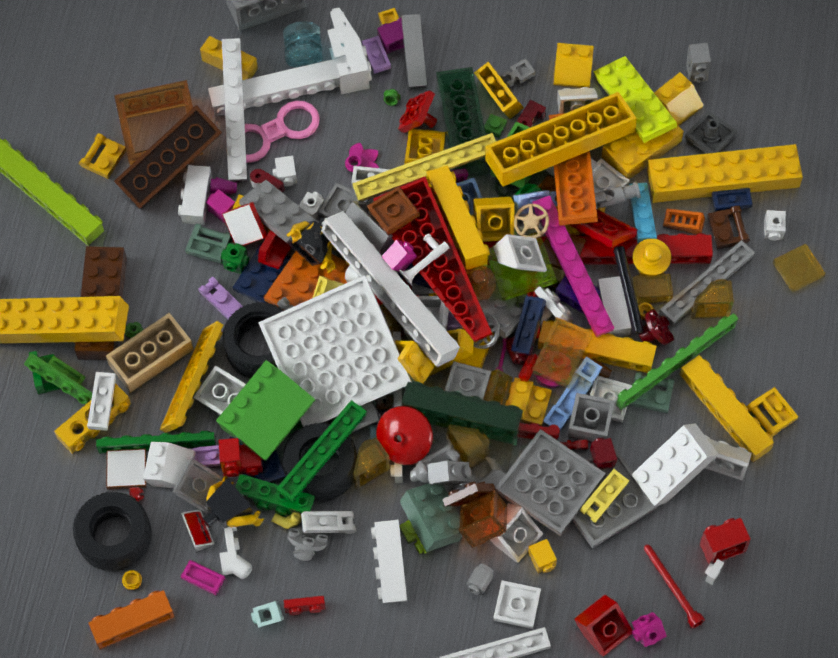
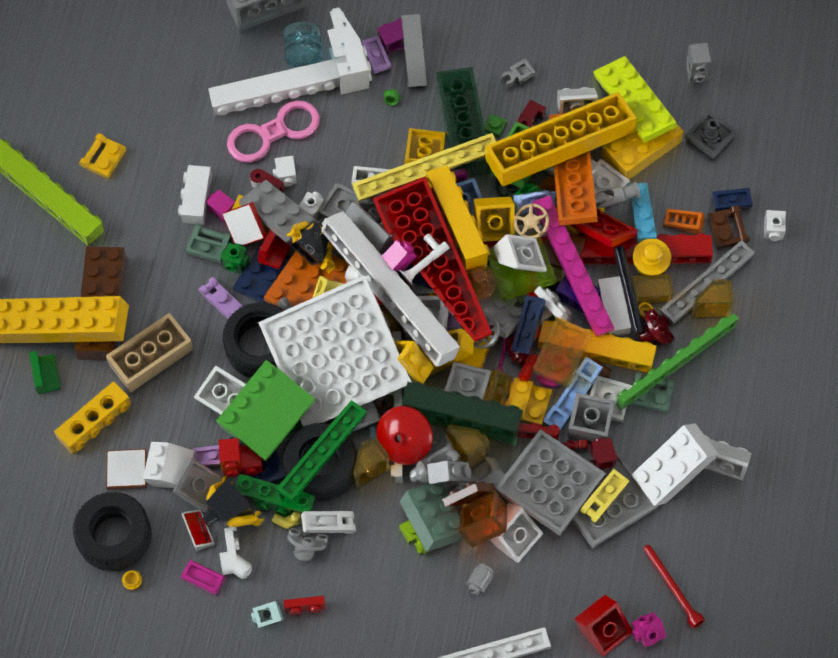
bright green bracket [24,353,92,405] -> none
white plate [87,372,116,431] -> none
orange brick [88,590,175,649] -> none
green plate [96,430,216,454] -> none
clear orange windscreen [114,80,203,166] -> none
reddish brown brick [114,105,222,209] -> none
bright green plate [125,322,143,339] -> none
red hinge [129,487,144,502] -> none
yellow plate [159,321,224,433] -> none
yellow brick [200,36,258,80] -> none
magenta cone [210,177,237,194] -> none
white plate [222,38,247,182] -> none
dark pink plate [345,142,379,172] -> none
dark orange tile [367,186,420,236] -> none
white wedge [371,520,407,604] -> none
yellow tile [378,8,399,25] -> none
red plate [398,90,437,133] -> none
yellow brick [474,62,524,119] -> none
white plate [493,580,541,629] -> none
yellow brick [528,539,557,573] -> none
yellow slope [553,43,594,88] -> none
yellow brick [647,144,803,203] -> none
yellow slope [654,72,704,126] -> none
yellow brick [680,355,774,462] -> none
red brick [700,518,751,564] -> none
white plate [705,559,724,585] -> none
yellow plate [746,387,798,437] -> none
clear yellow tile [773,244,826,292] -> none

